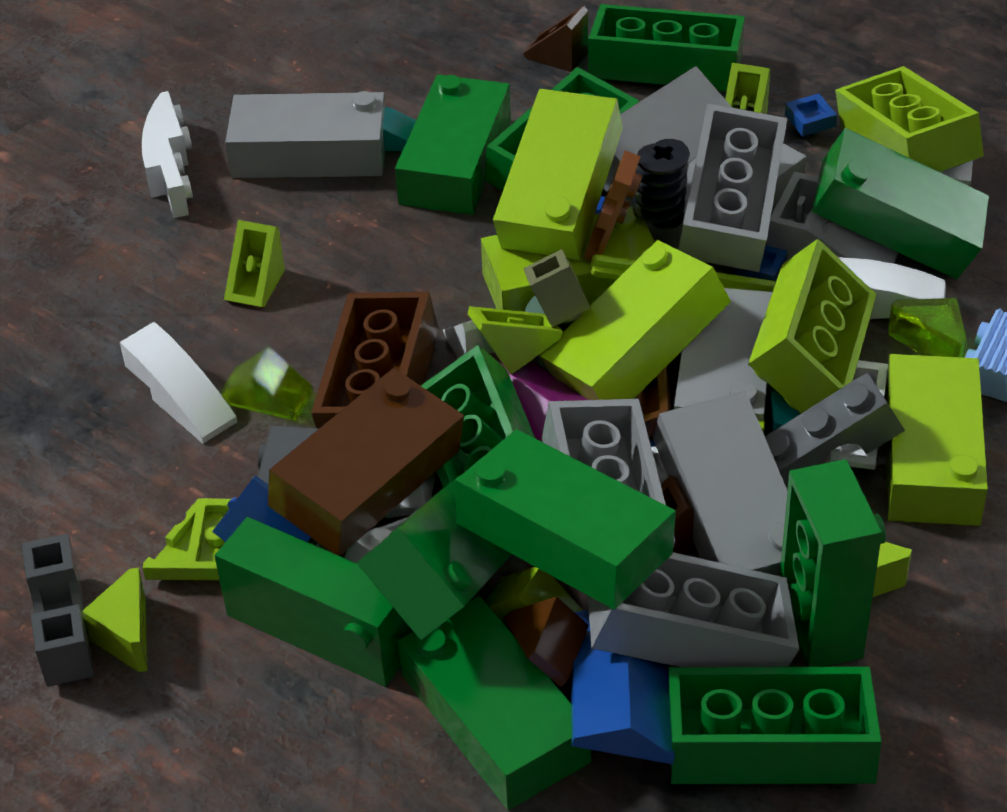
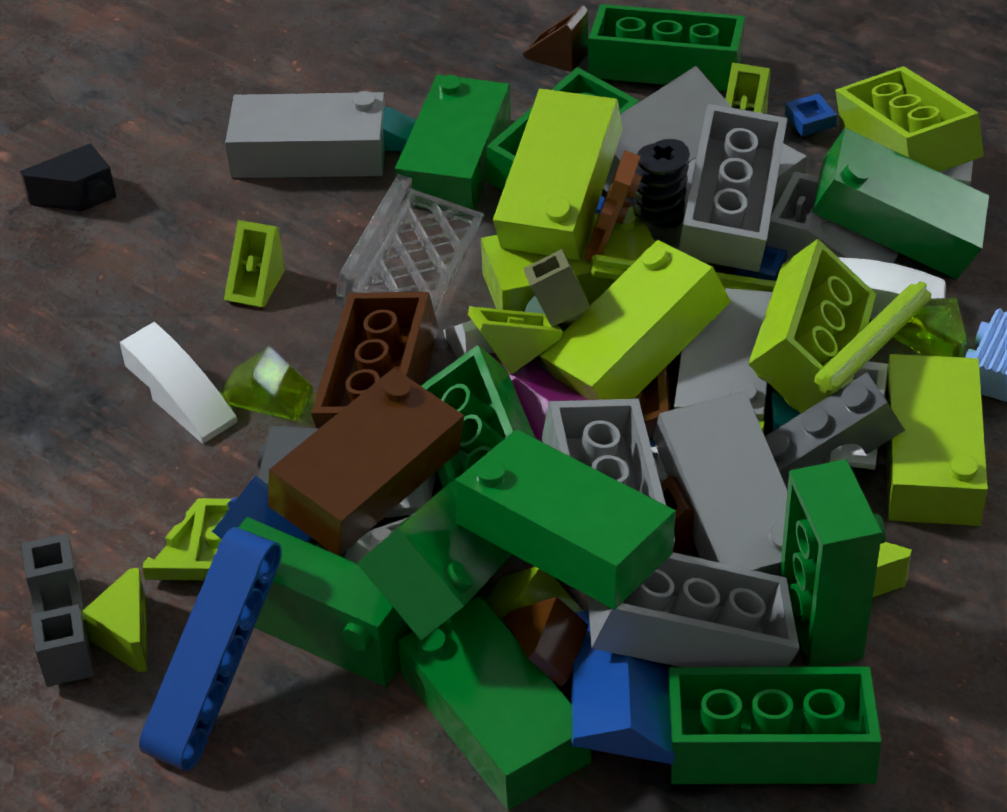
white slope [142,91,193,218] -> none
none -> black slope [20,143,117,211]
none -> blue beam [139,527,282,771]
none -> clear fence [335,174,485,312]
none -> lime axle [814,281,932,395]

